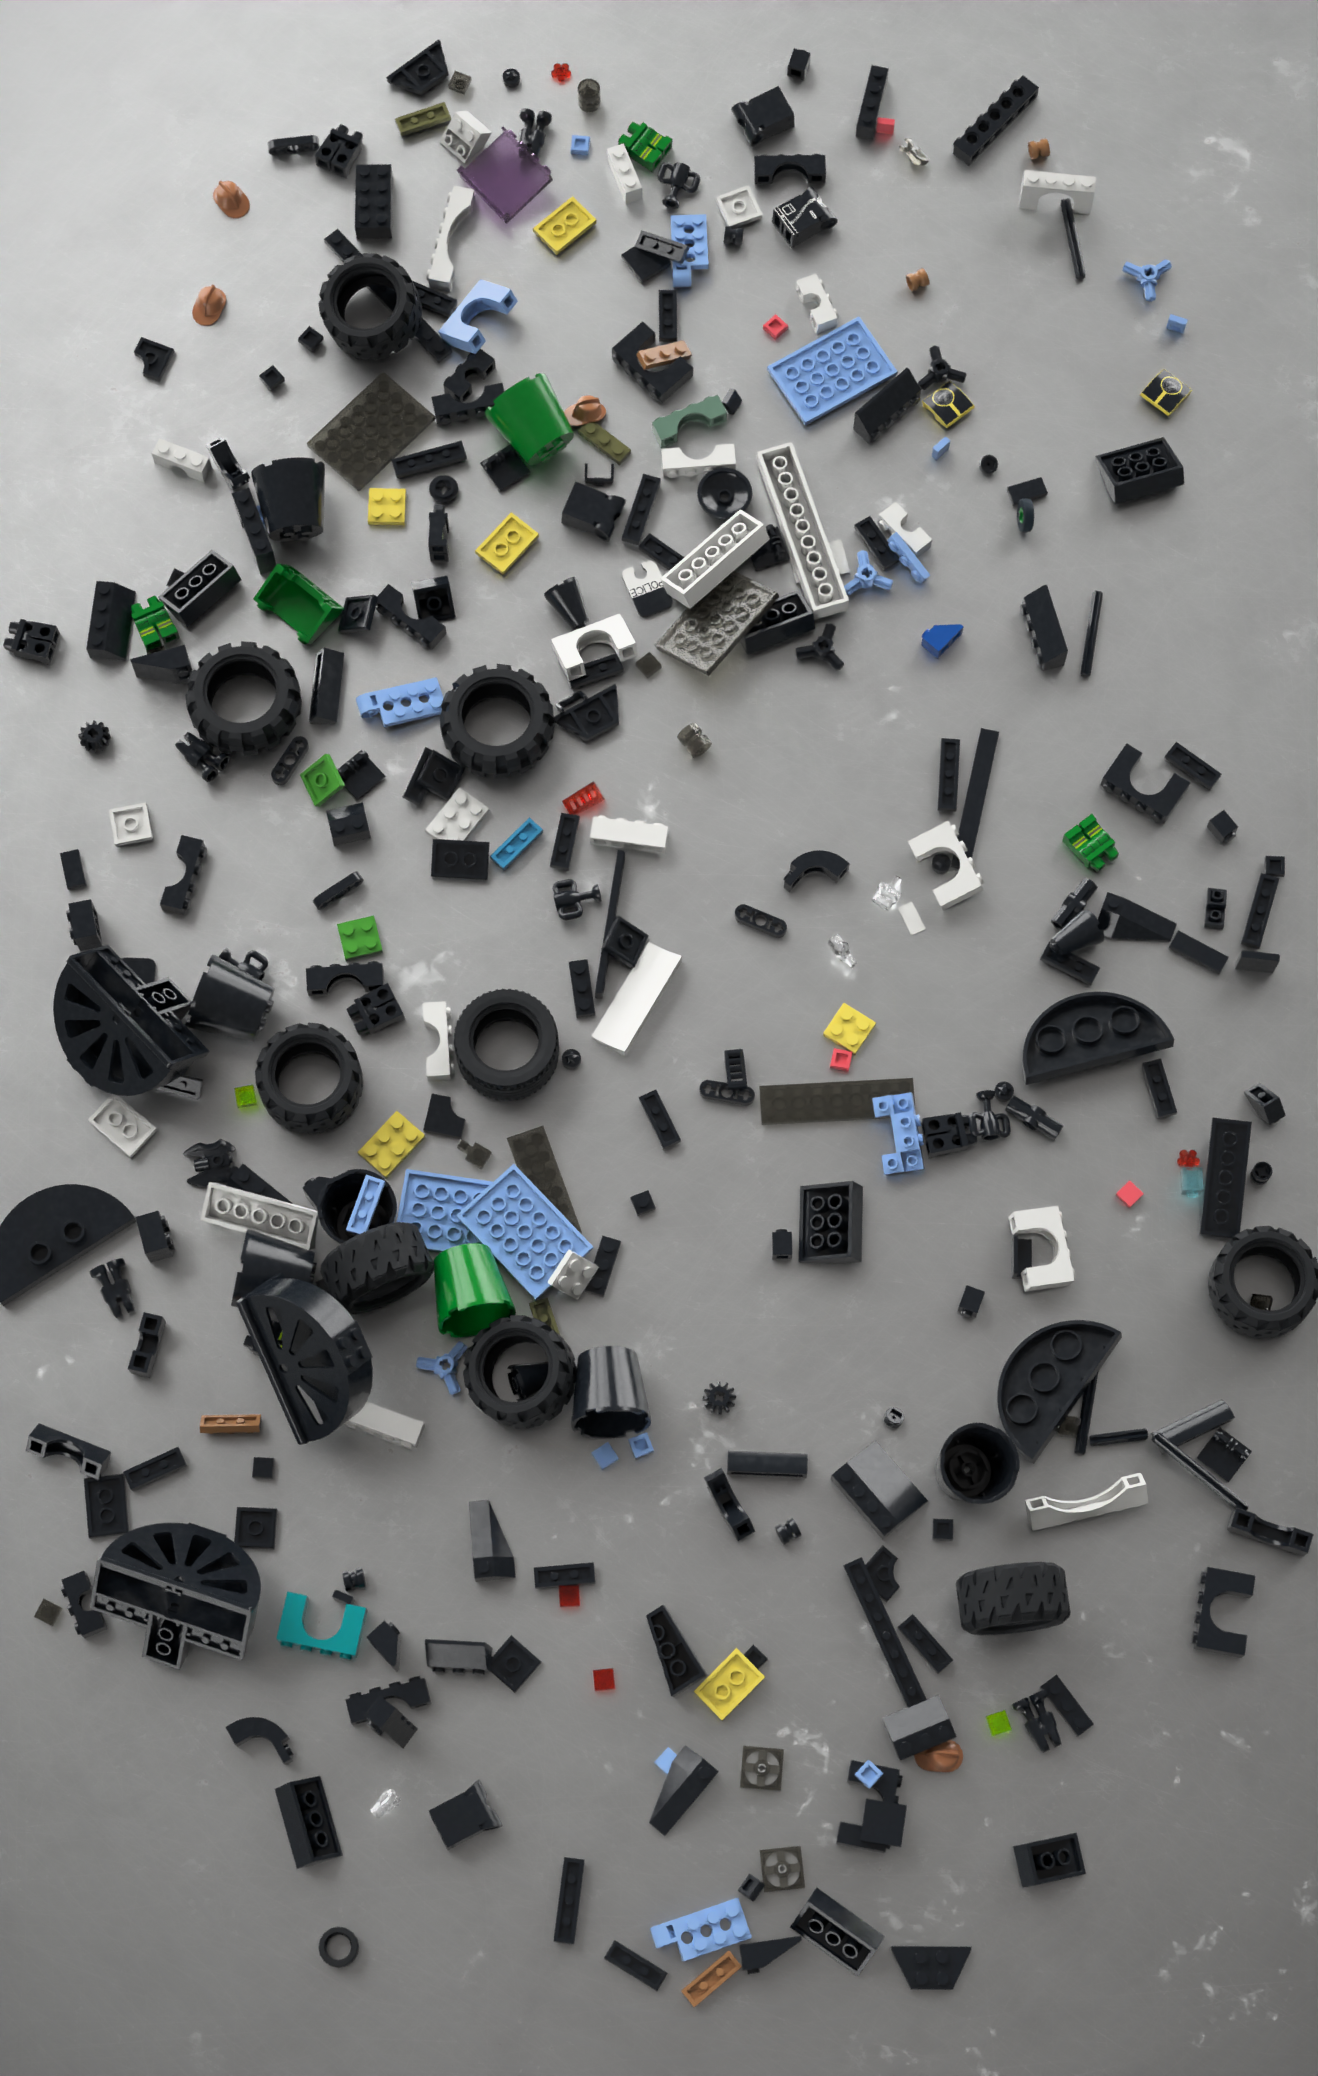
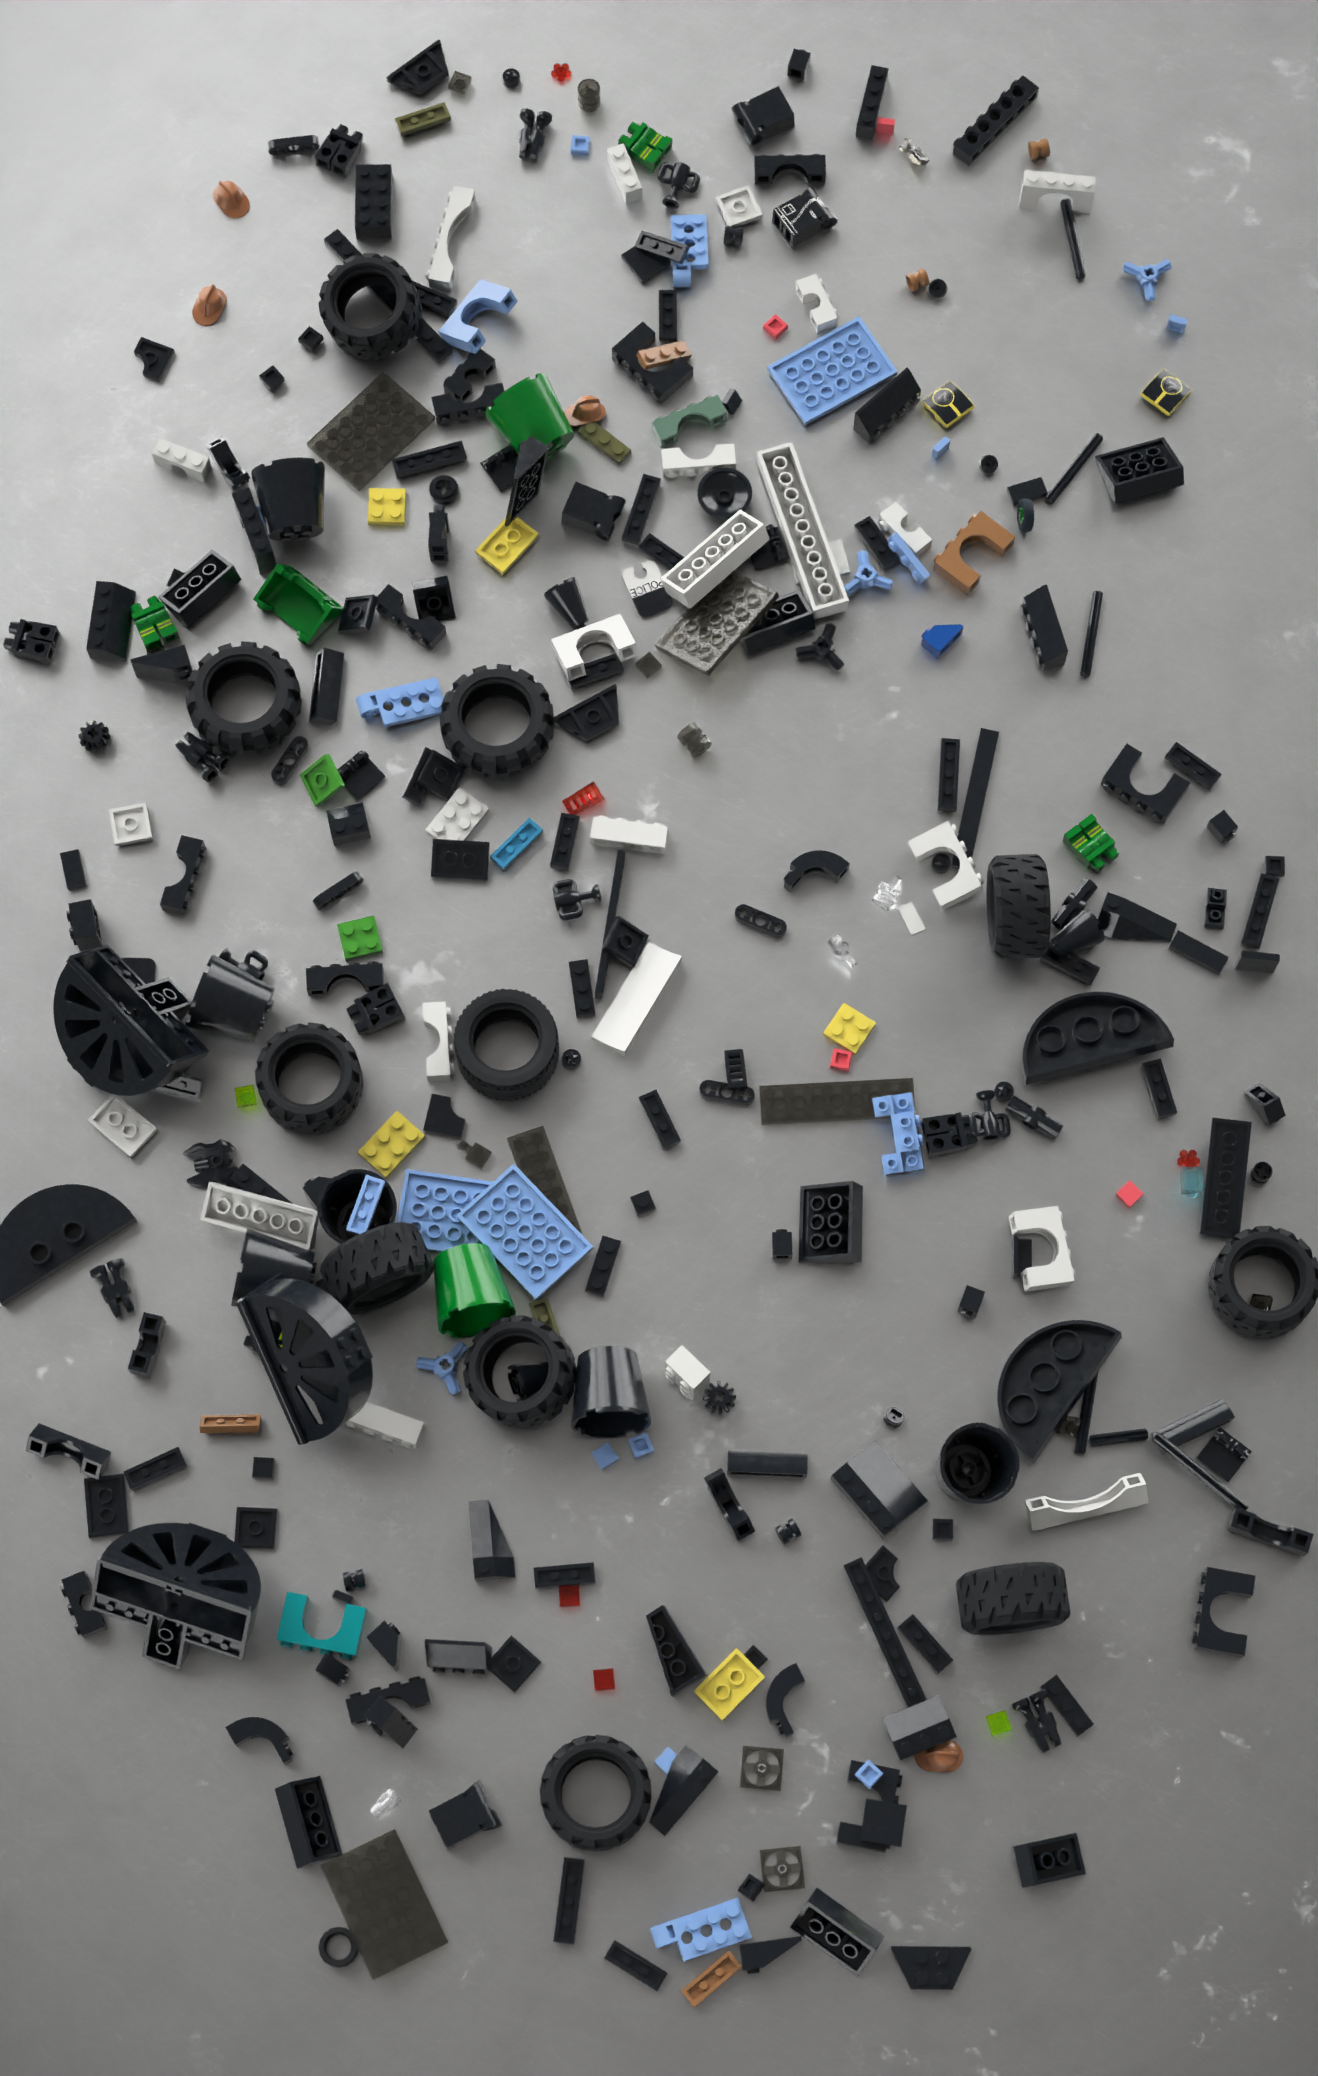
clear smoke plate [34,1599,62,1626] -> none
black brick [136,1211,175,1263] -> none
white slope [440,111,492,163] -> none
clear purple panel [457,126,553,224] -> none
light yellow plate [533,196,597,255] -> none
white plate [548,1250,599,1300] -> none
black piece [555,691,588,714] -> none
black piece [584,463,614,485] -> none
black bush [918,345,966,390] -> none
none -> black slope [315,1653,351,1687]
none -> clear smoke plate [320,1829,448,1980]
none -> black slope [505,436,549,527]
none -> black tyre [540,1735,652,1852]
none -> white brick [665,1345,710,1400]
none -> black arch [766,1663,805,1738]
none -> black tile [929,279,948,298]
none -> medium nougat arch [933,511,1015,596]
none -> black tyre [986,854,1051,959]
none -> black axle [1045,433,1103,504]

